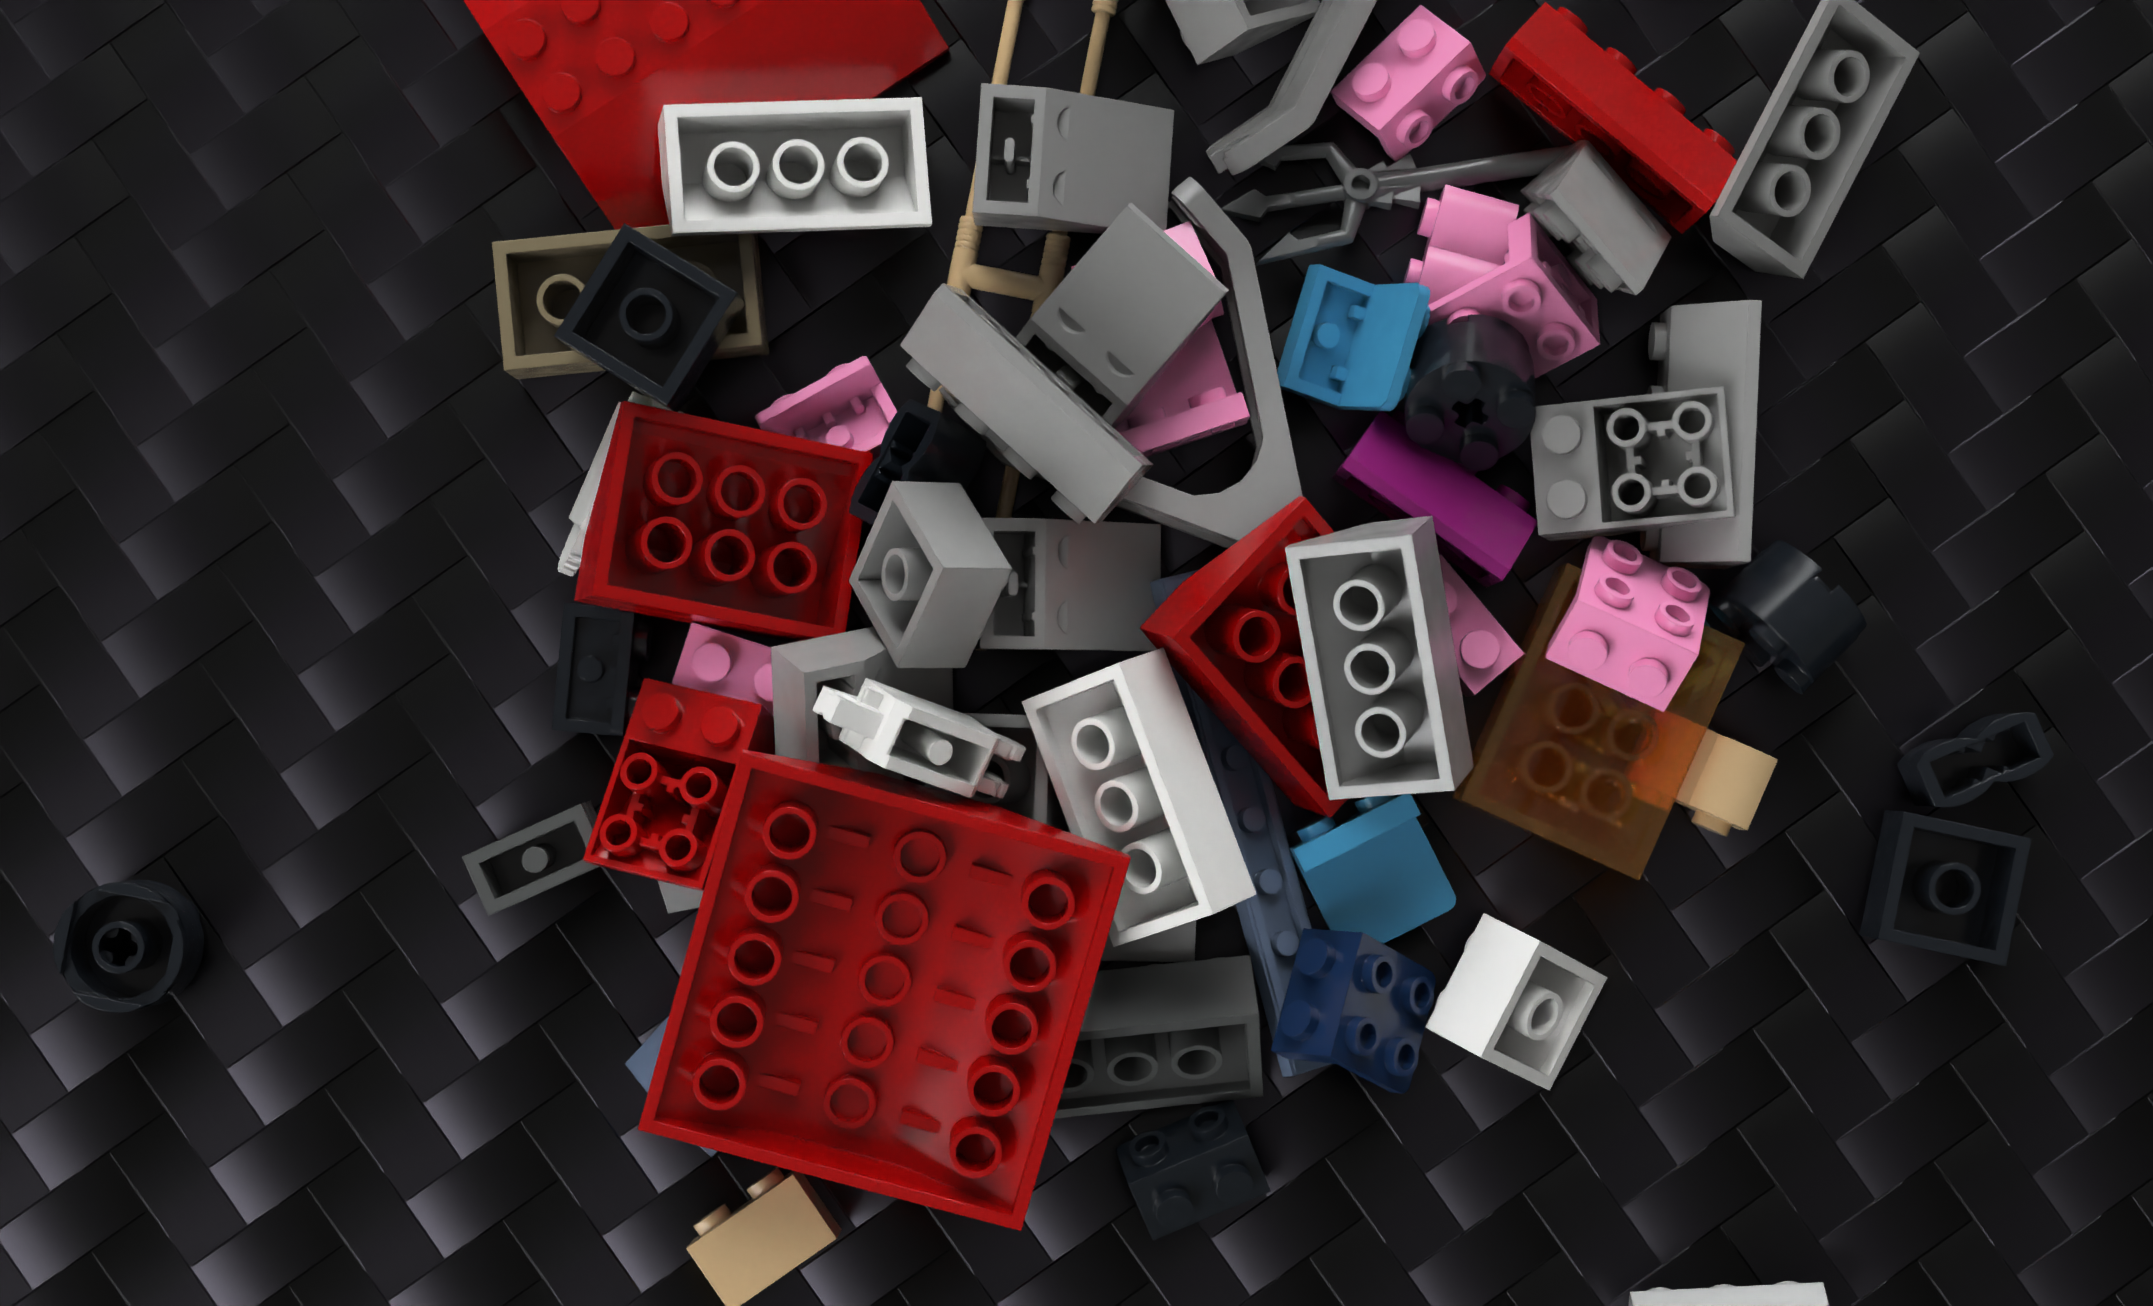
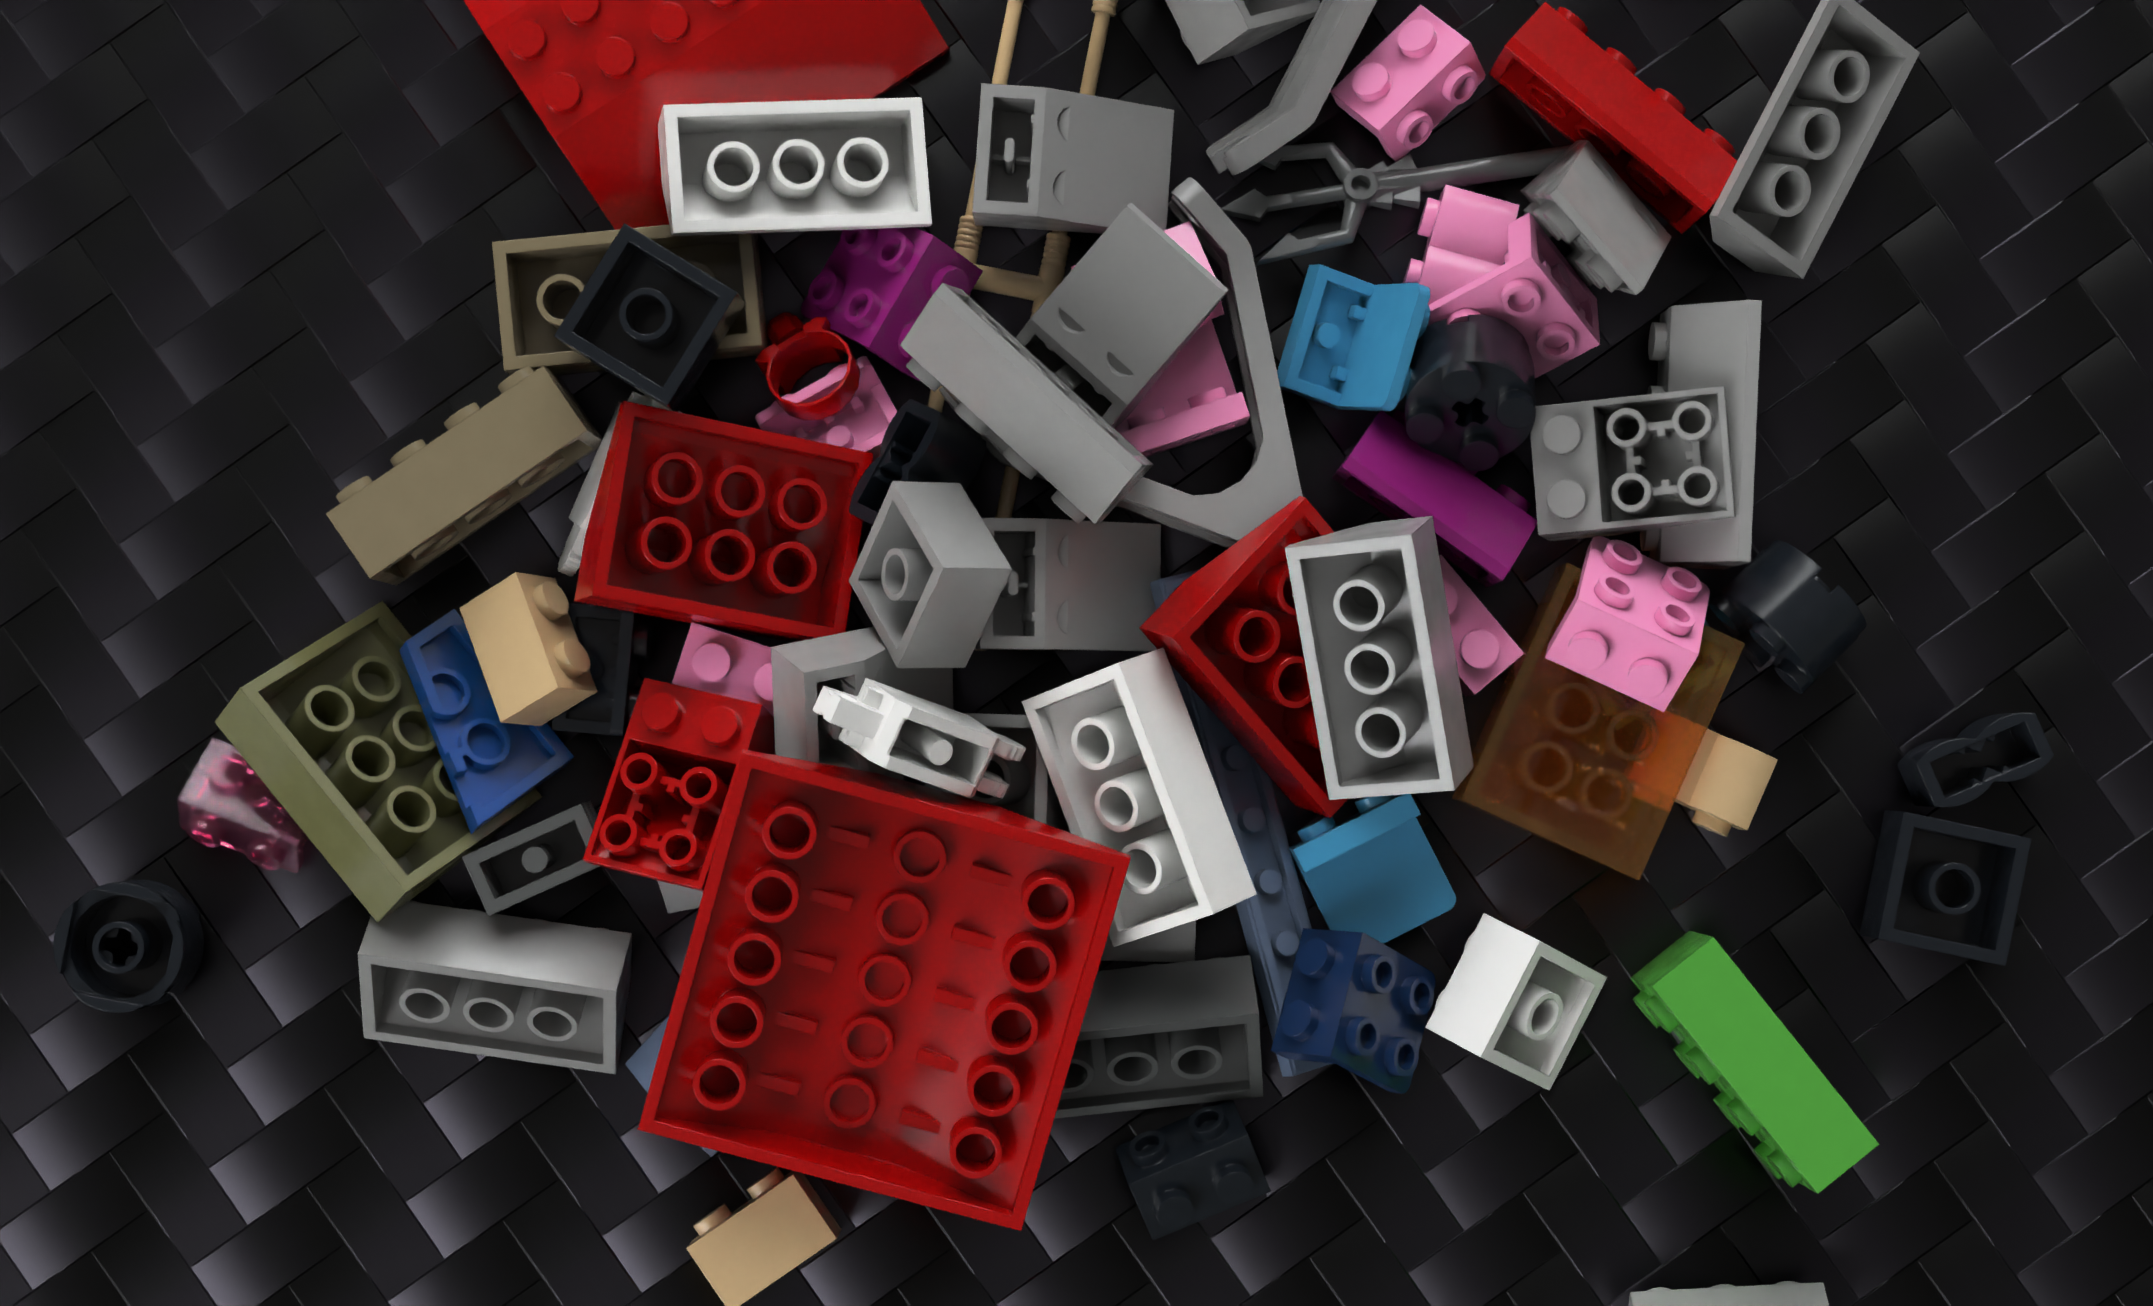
none -> clear pink bracket [177,737,308,873]
none -> olive slope [215,601,542,923]
none -> dark tan brick [326,366,603,586]
none -> light grey slope [358,900,632,1074]
none -> blue wing [399,609,574,834]
none -> tan brick [459,572,598,726]
none -> red piece [755,312,860,421]
none -> magenta bracket [801,227,983,381]
none -> bright green brick [1630,931,1879,1194]

